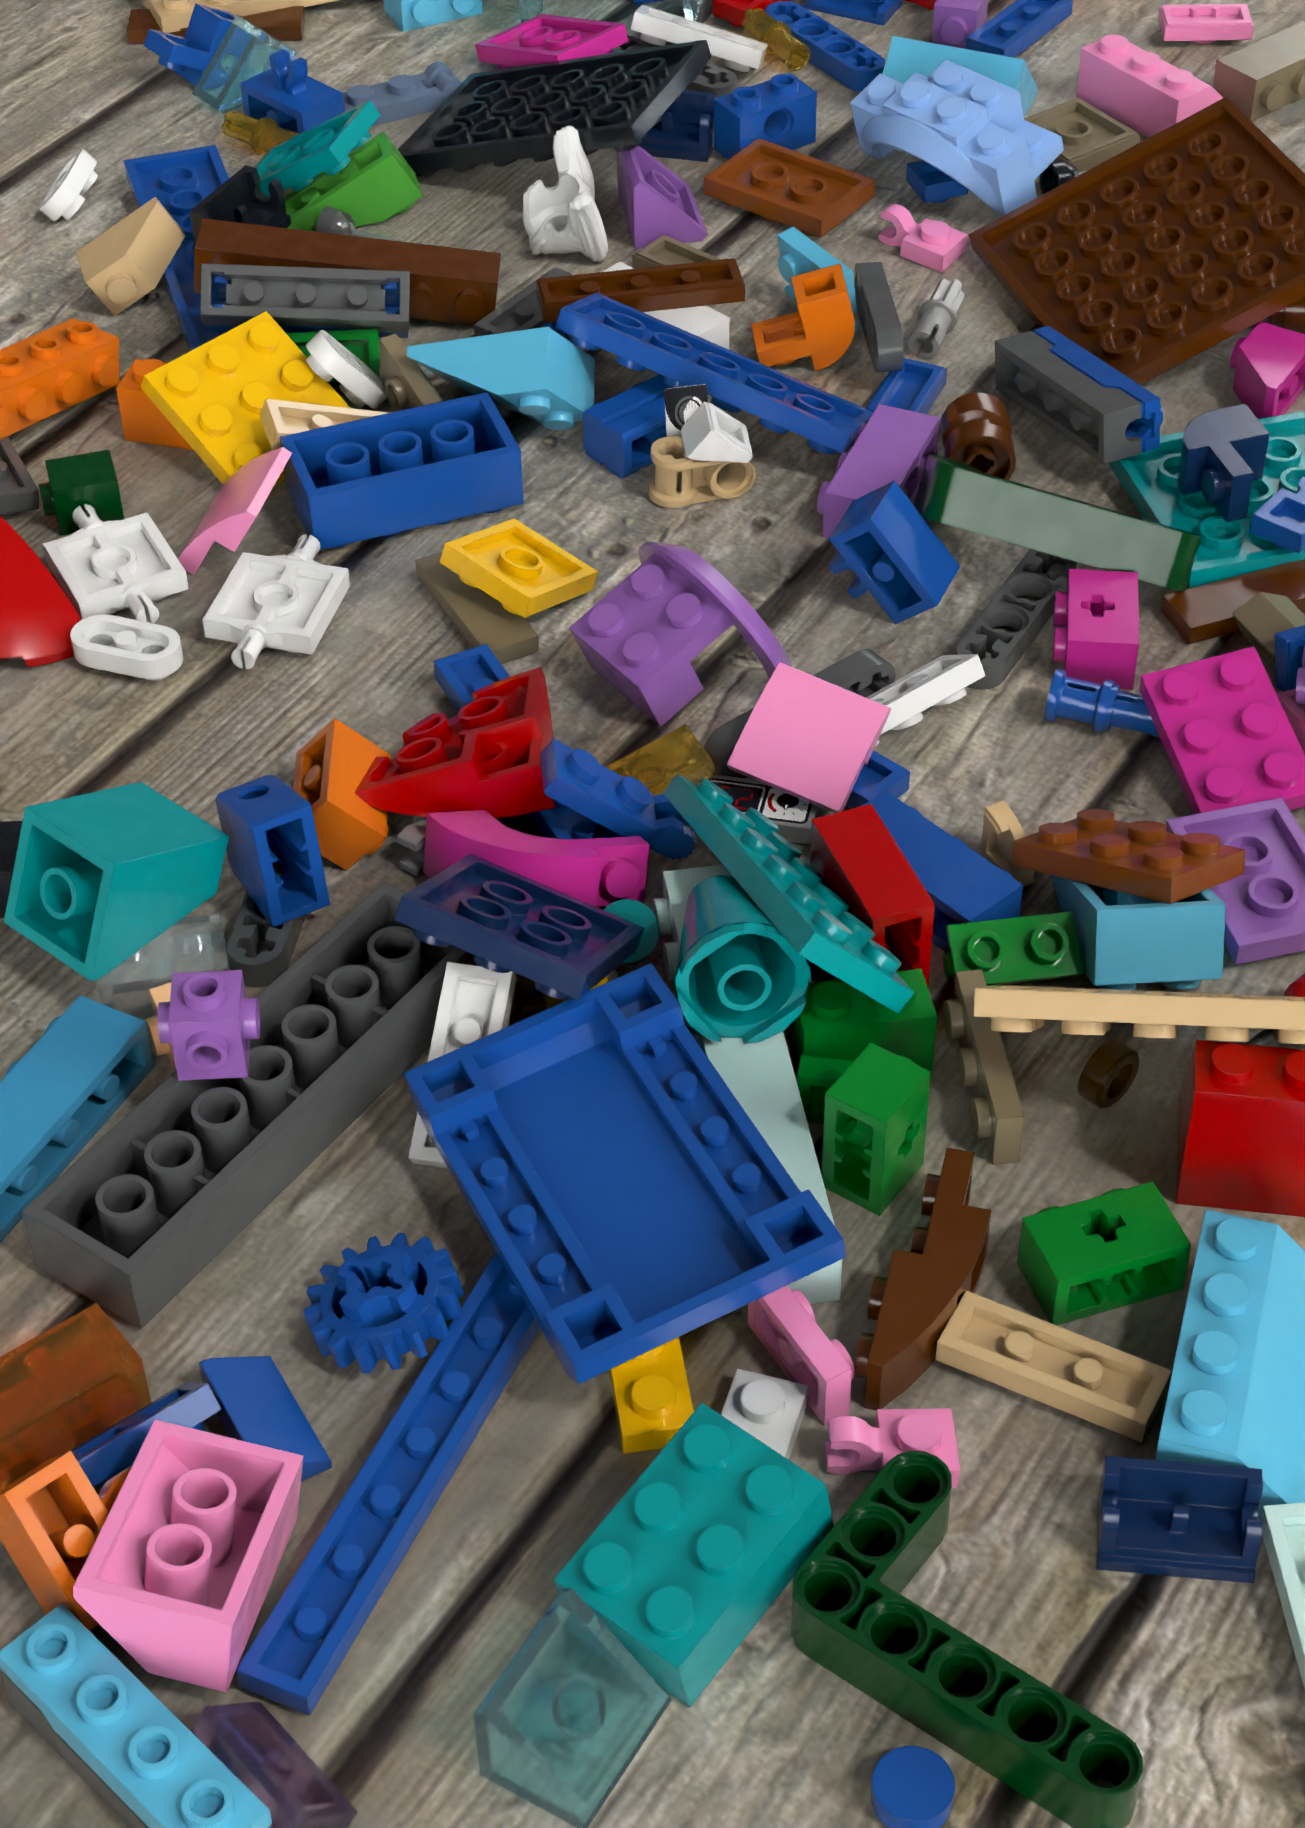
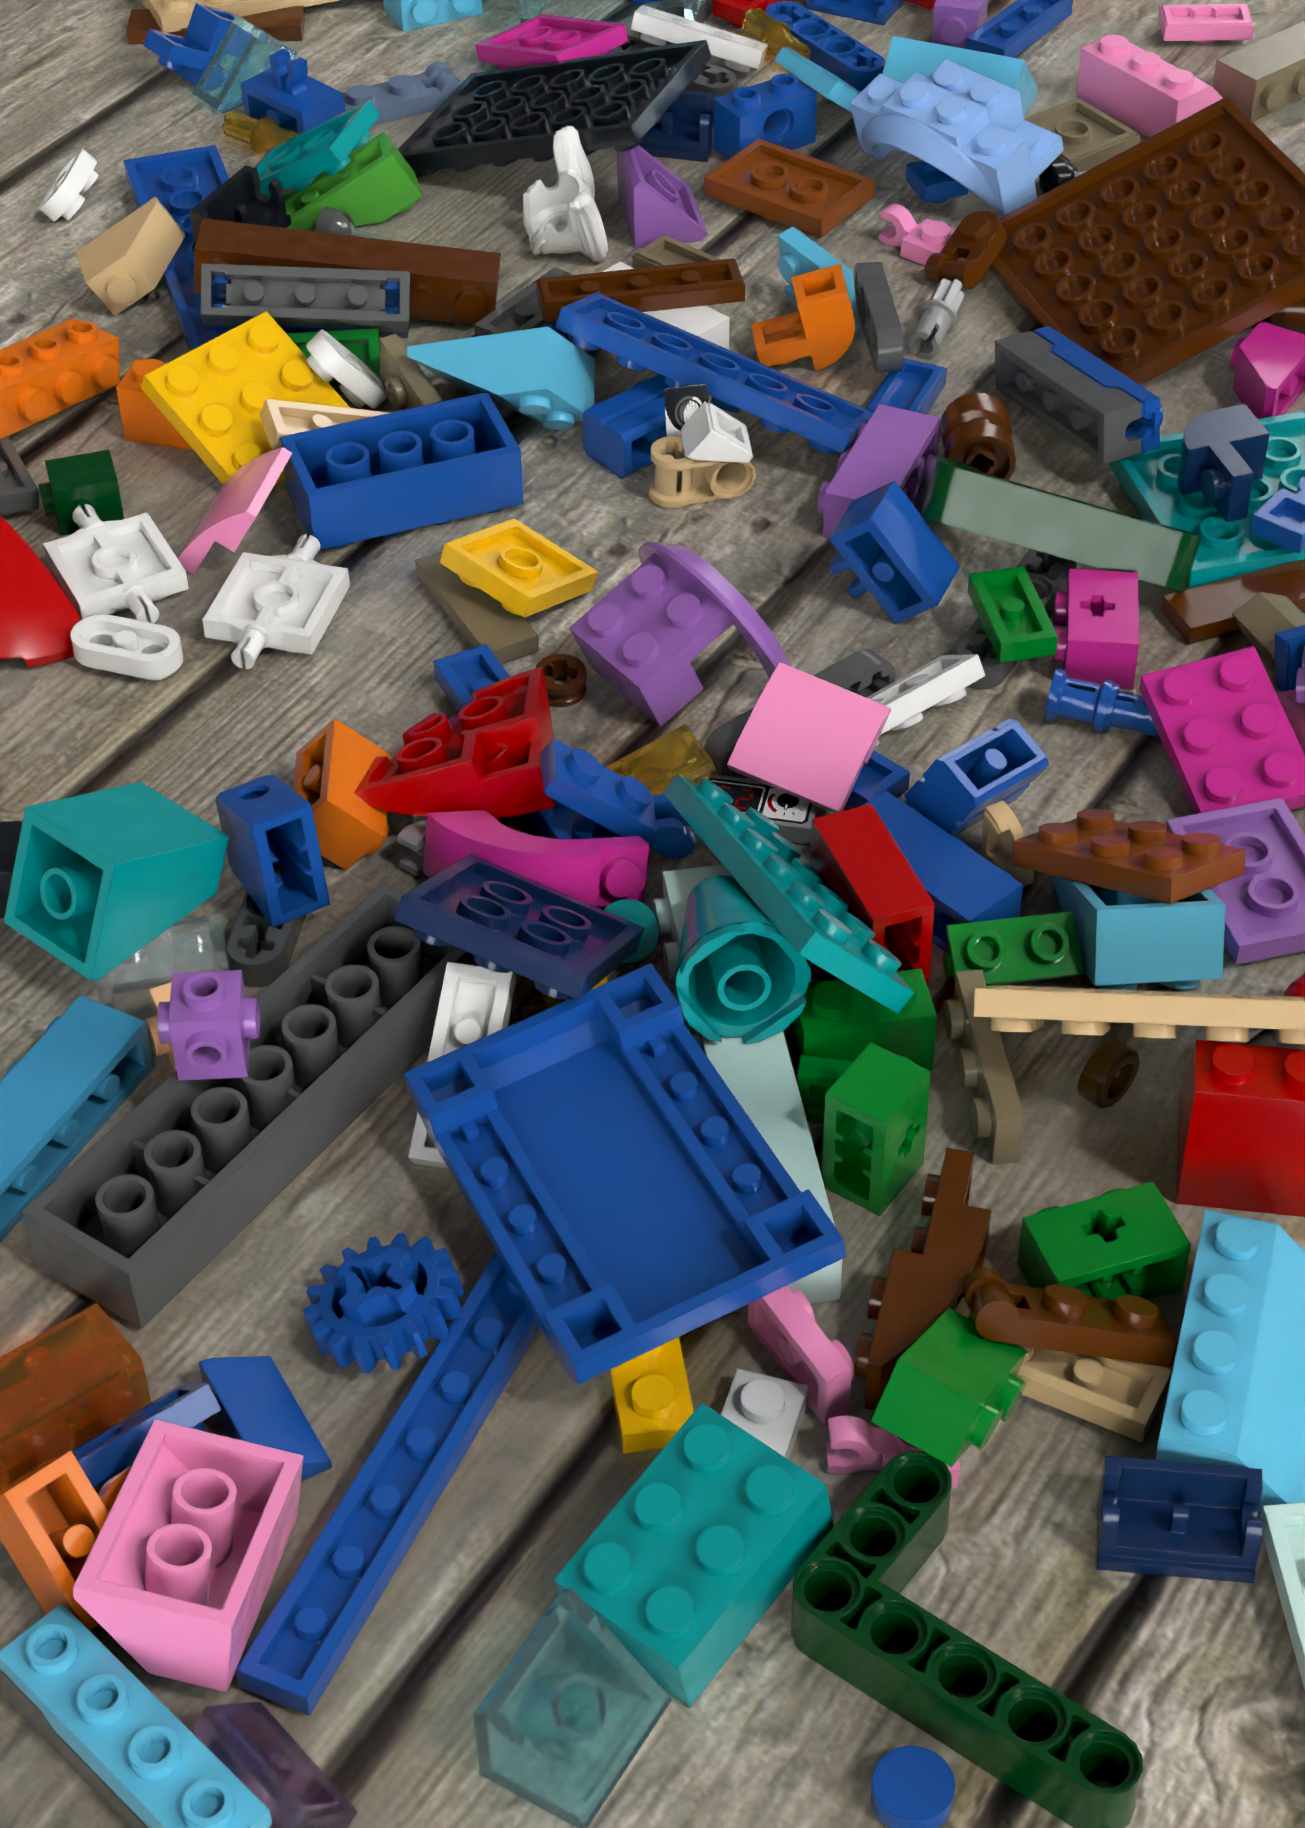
none -> reddish brown bush [536,654,587,708]
none -> medium azure tile [774,46,860,112]
none -> green brick [871,1308,1027,1467]
none -> blue brick [904,718,1049,837]
none -> reddish brown plate [925,211,1007,289]
none -> reddish brown plate [962,1267,1178,1368]
none -> green plate [967,566,1058,663]

